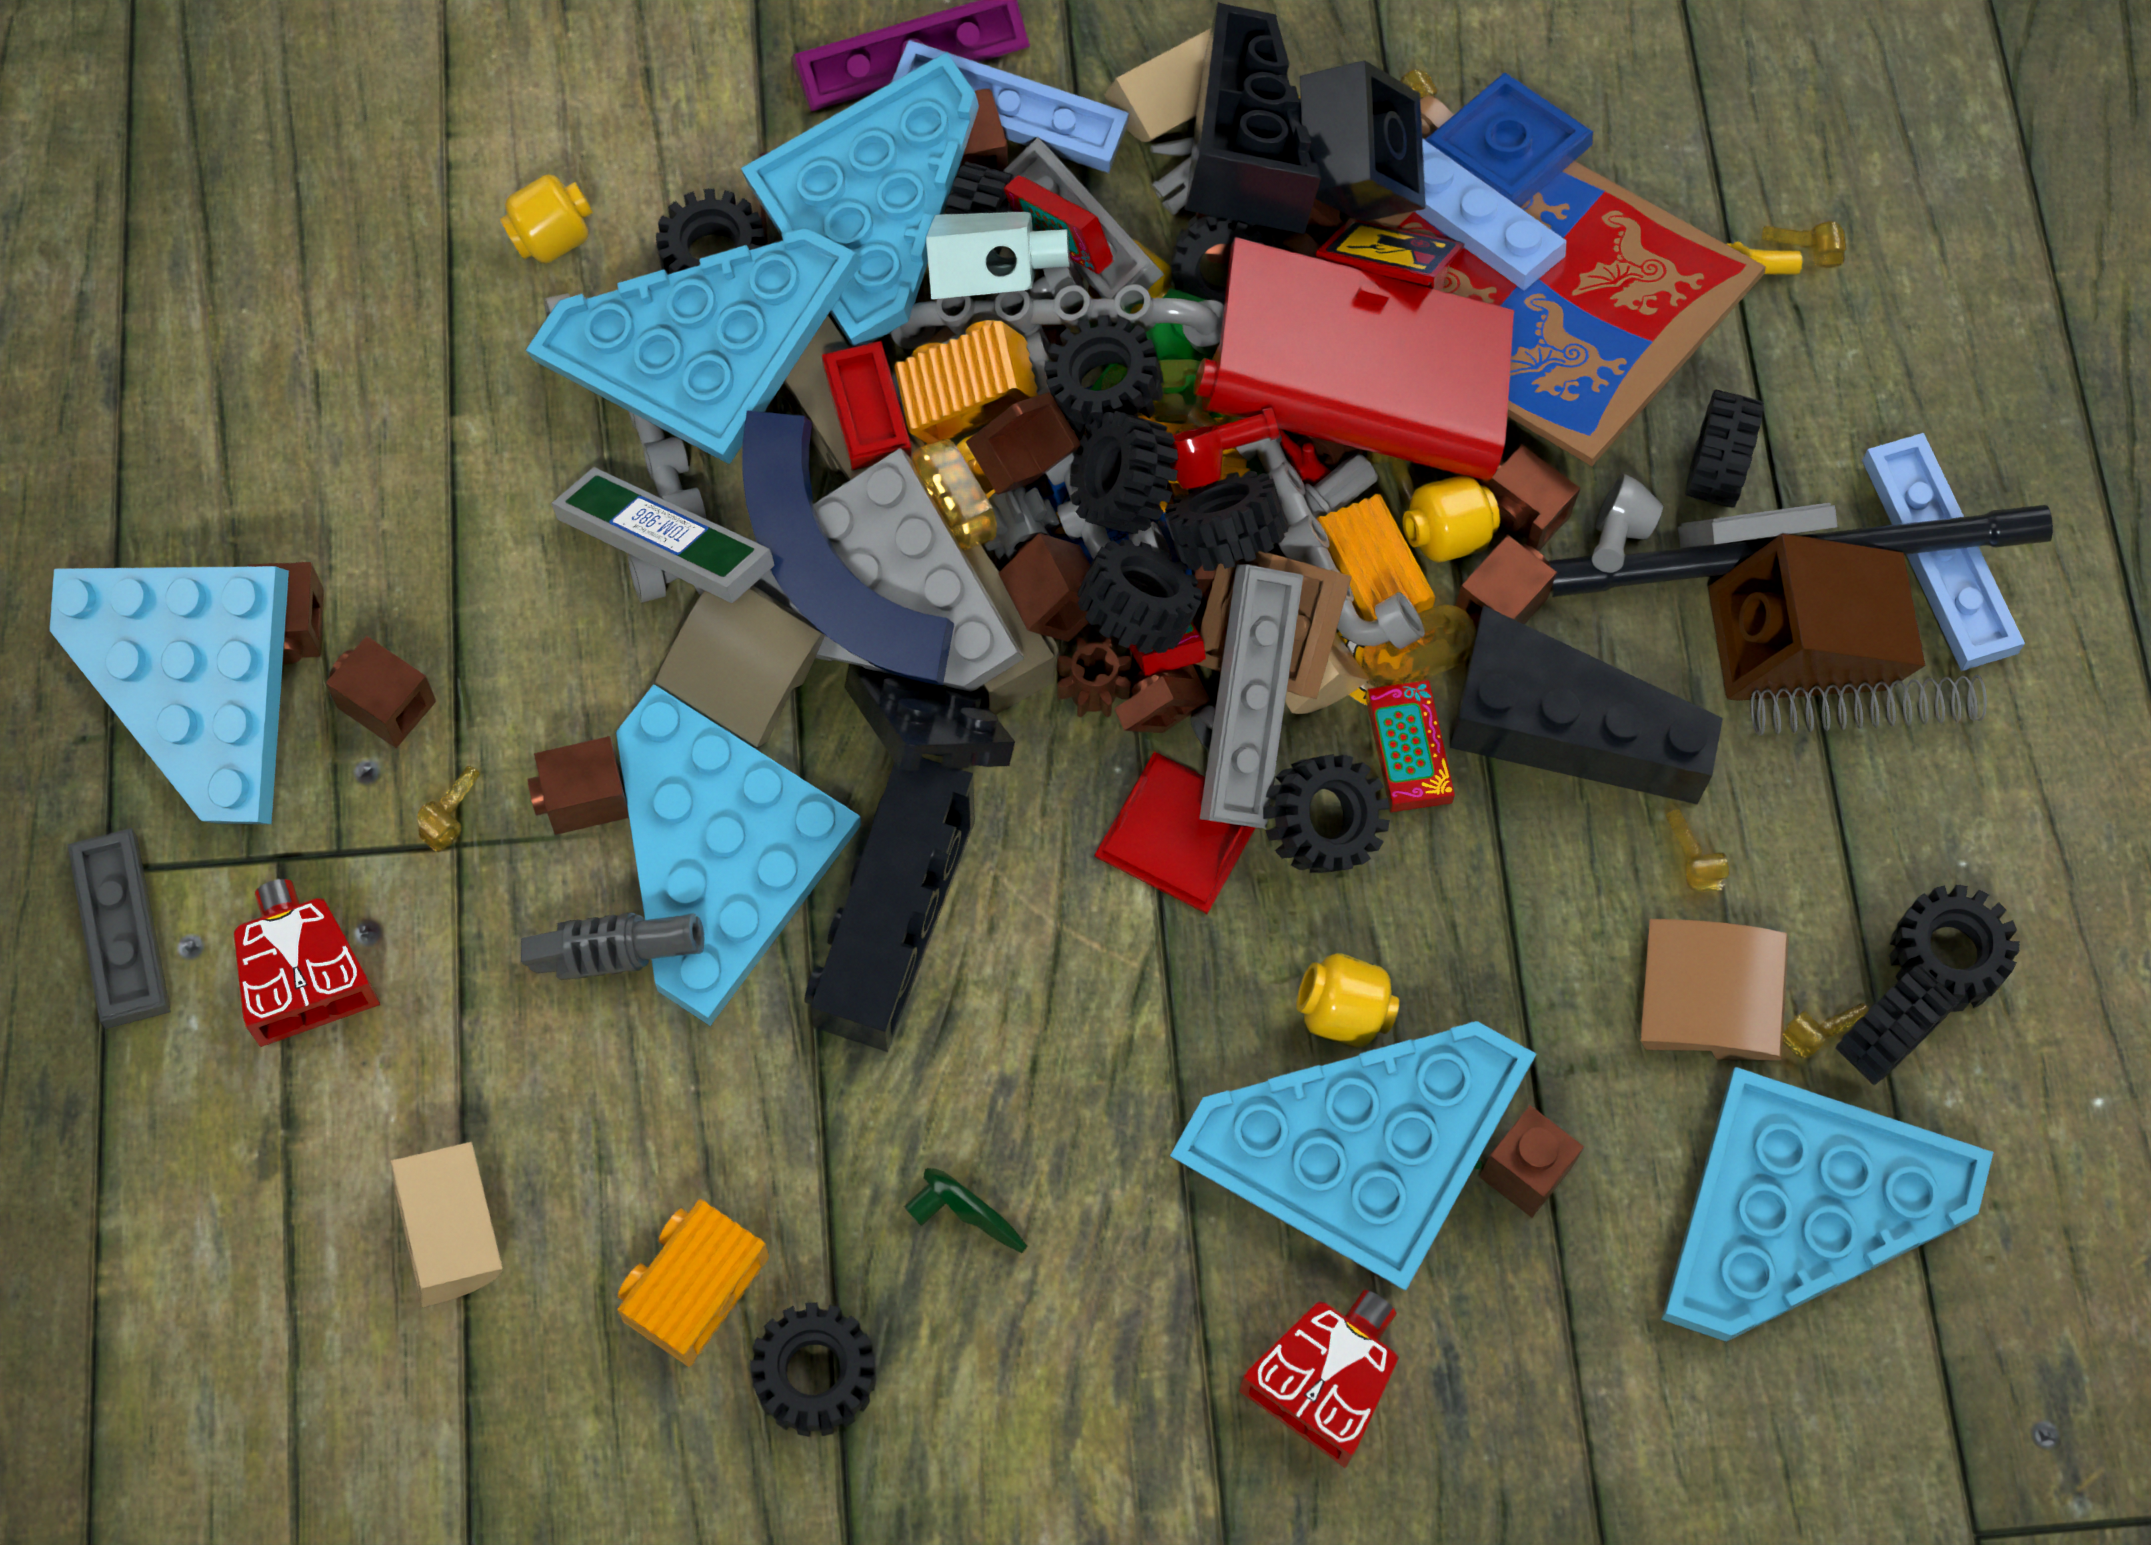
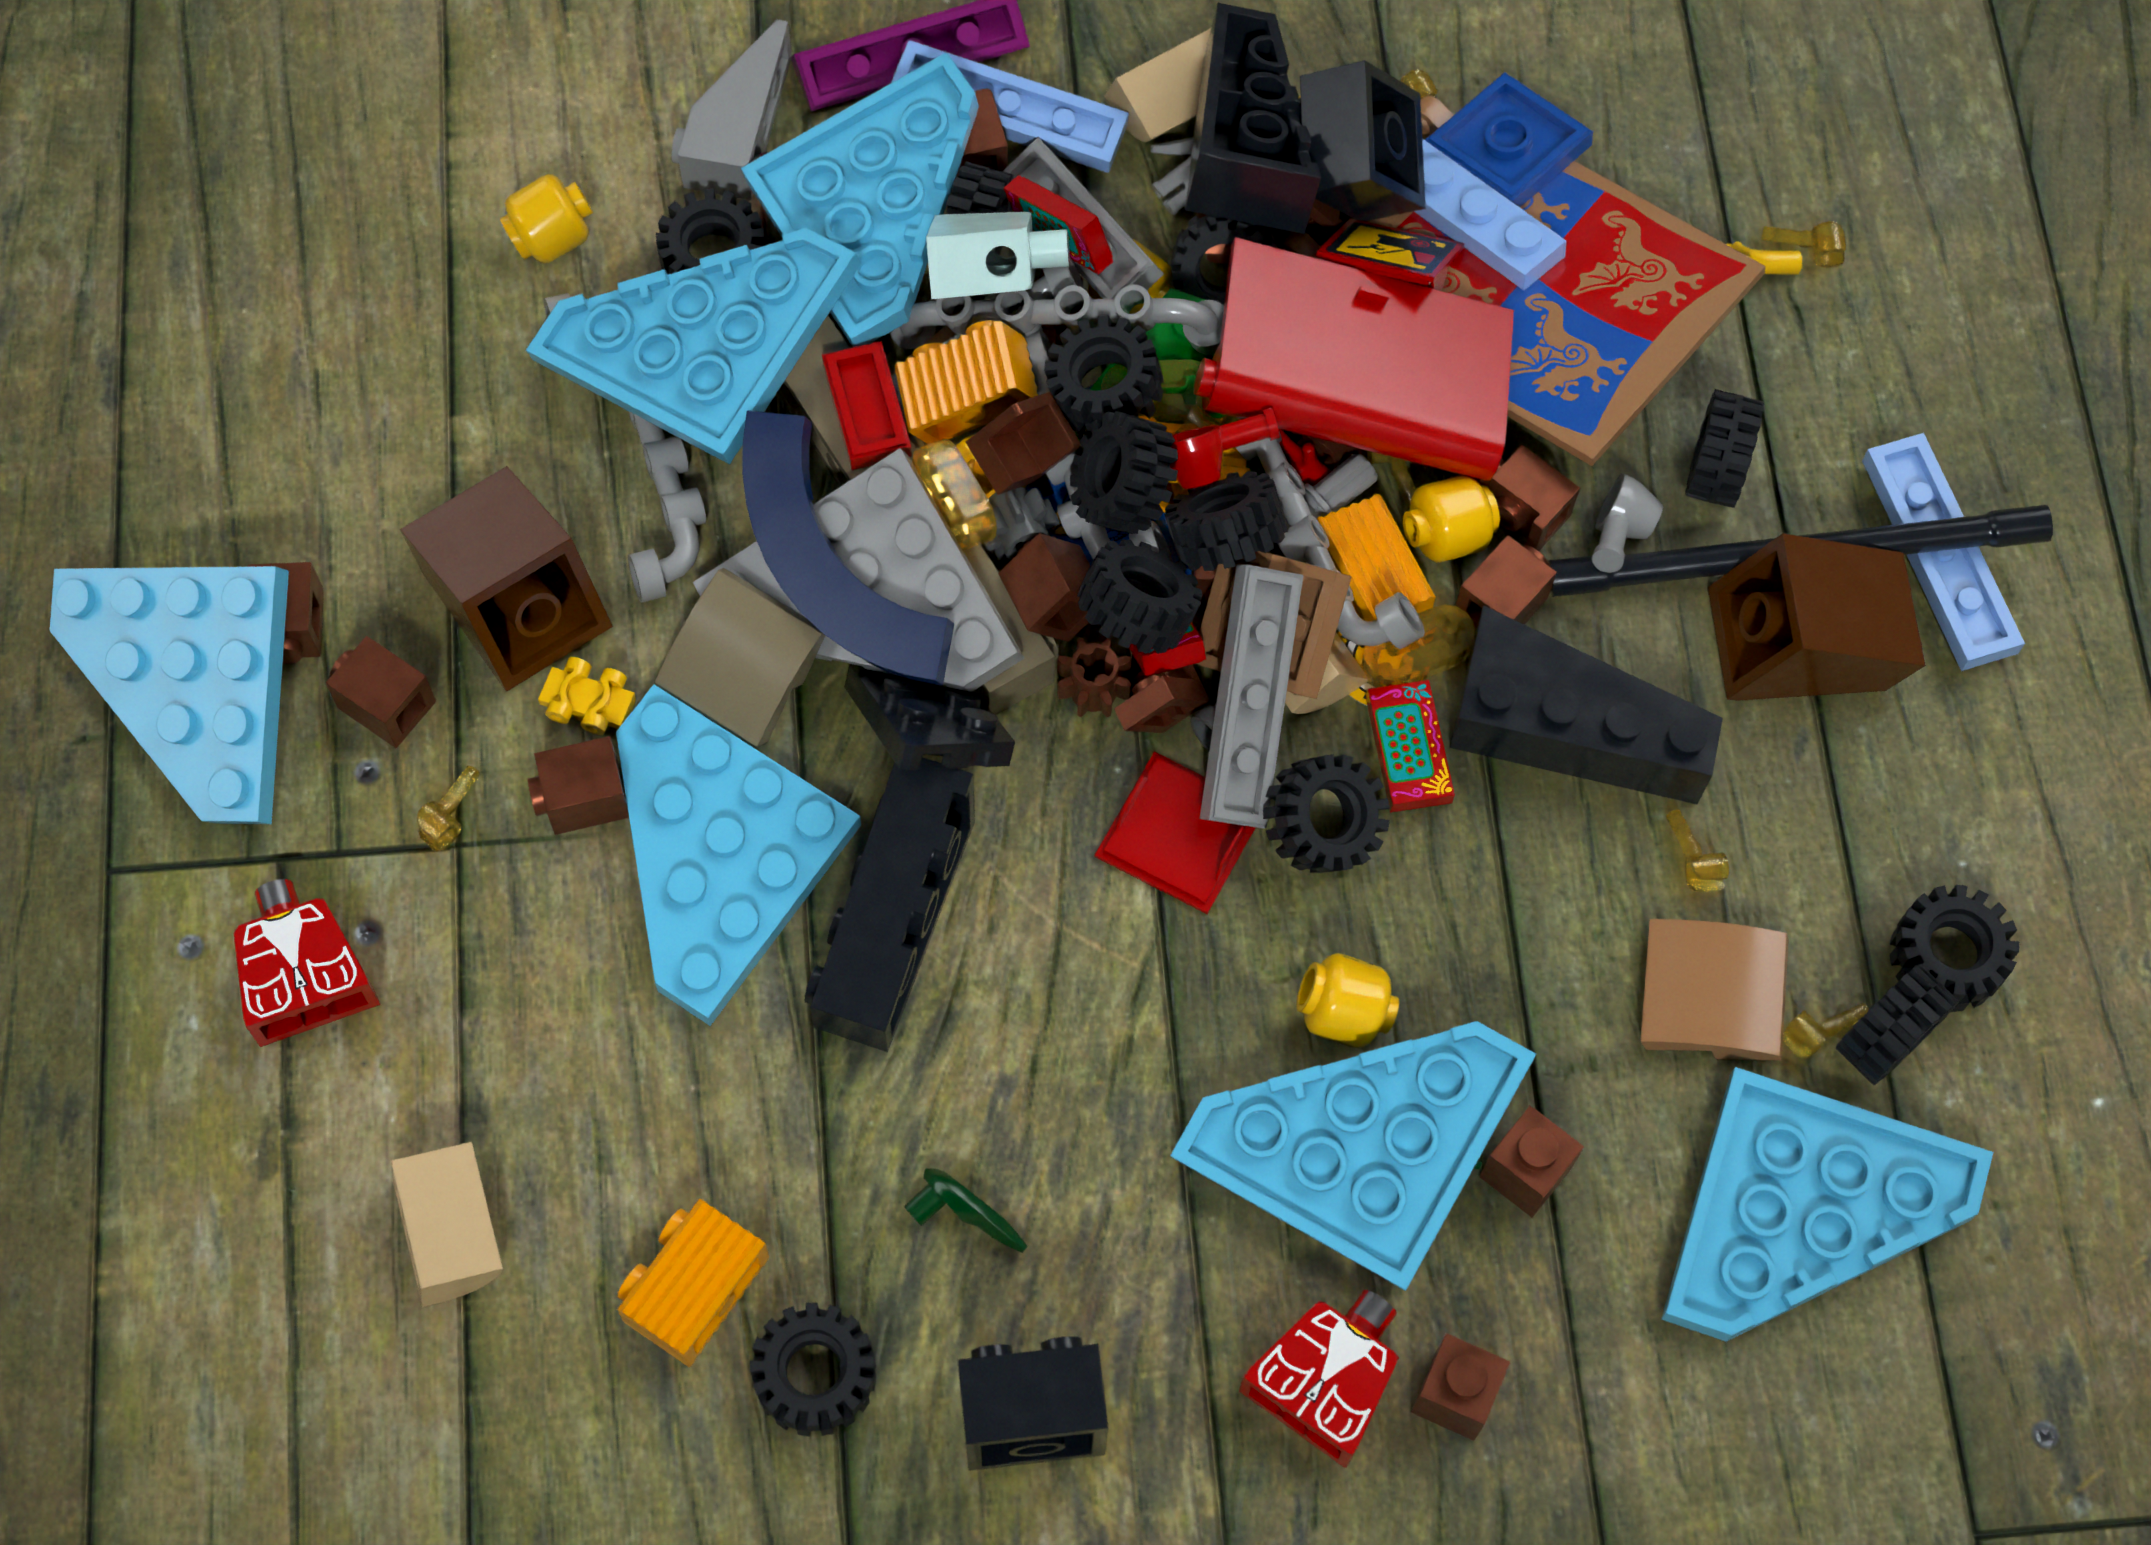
dark grey tile [67,828,171,1029] -> none
dark grey hinge [521,912,705,980] -> none
tile [551,467,775,603] -> none
light grey tile [1678,503,1838,548] -> none
light grey piece [1751,675,1987,736] -> none
none -> reddish brown slope [400,466,613,692]
none -> yellow piece [538,657,636,735]
none -> light grey slope [672,20,792,200]
none -> black brick [958,1336,1109,1471]
none -> copper brick [1411,1333,1511,1441]

